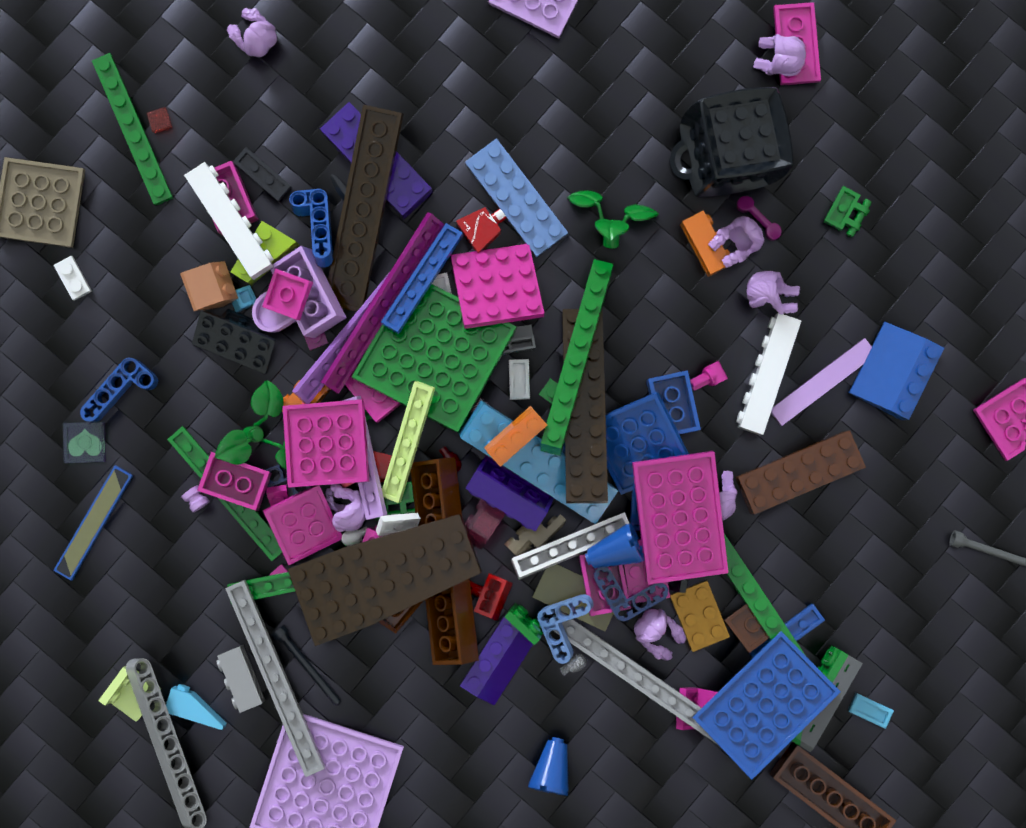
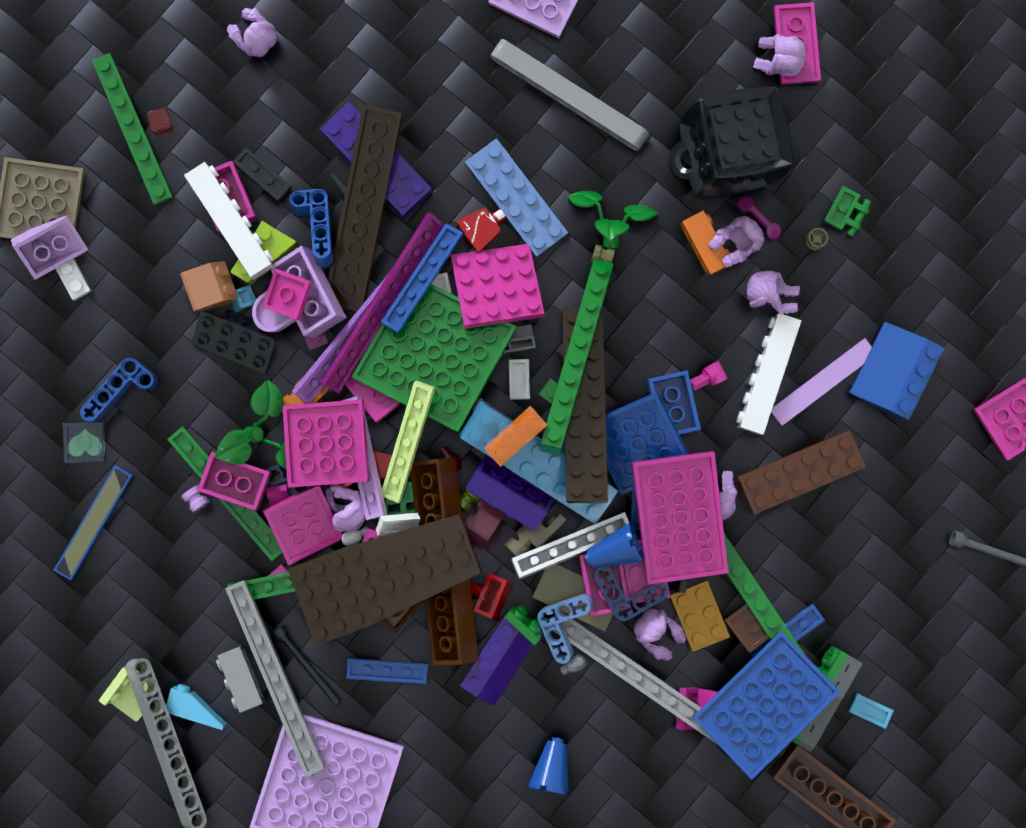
none -> lavender slope [11,215,88,280]
none -> blue tile [346,658,428,684]
none -> clear neon green wheel [460,484,481,512]
none -> light grey beam [490,39,649,151]
none -> olive wheel [590,245,615,264]
none -> olive wheel [804,228,828,251]

